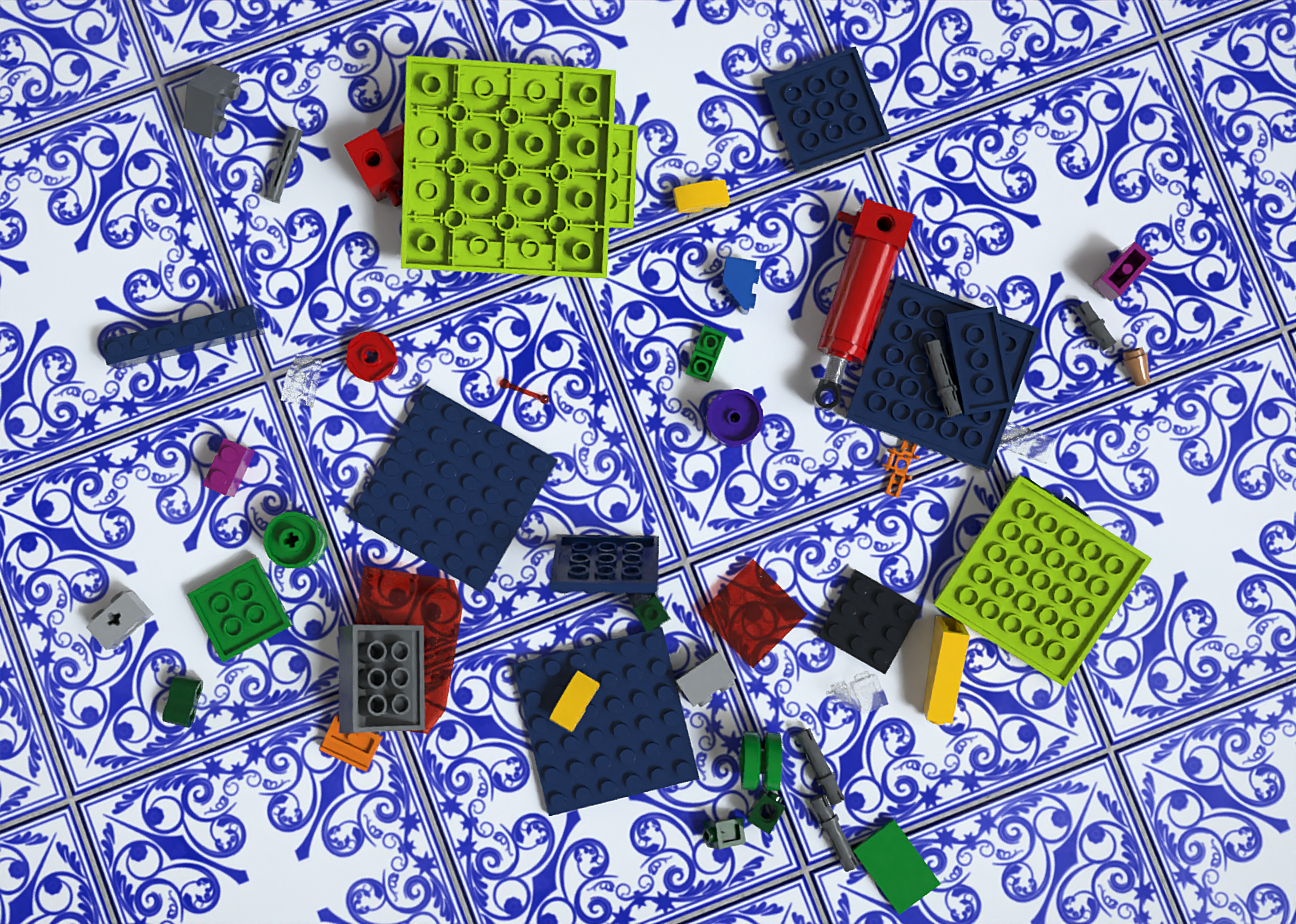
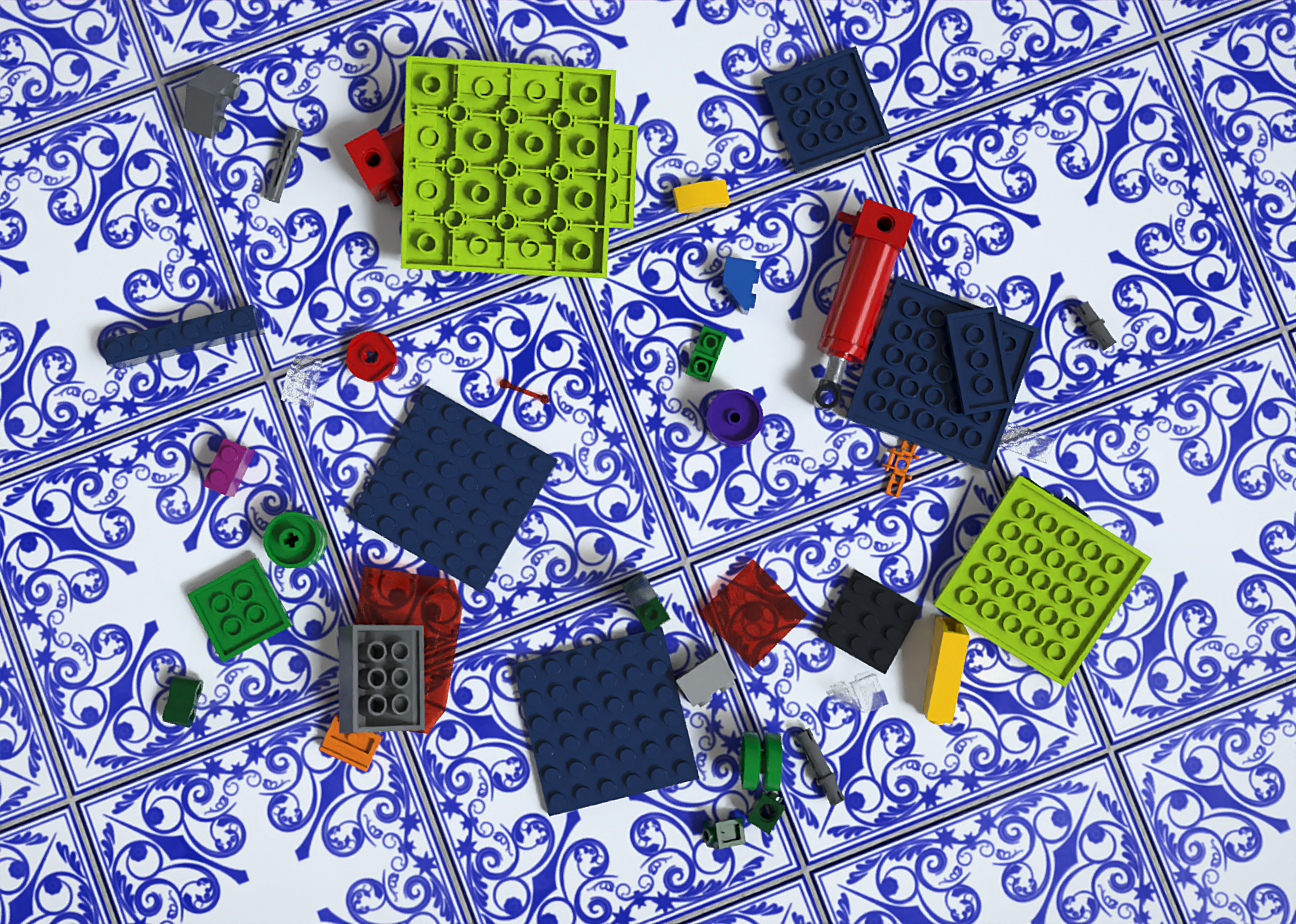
light grey brick [86,591,154,650] -> none
dark blue plate [550,534,659,595] -> none
yellow slope [550,670,600,733] -> none
dark grey pin [810,793,860,872] -> none
green tile [852,819,941,915] -> none
dark grey pin [924,340,962,418] -> none
magenta brick [1092,242,1154,302] -> none
medium nougat cone [1122,347,1151,387] -> none

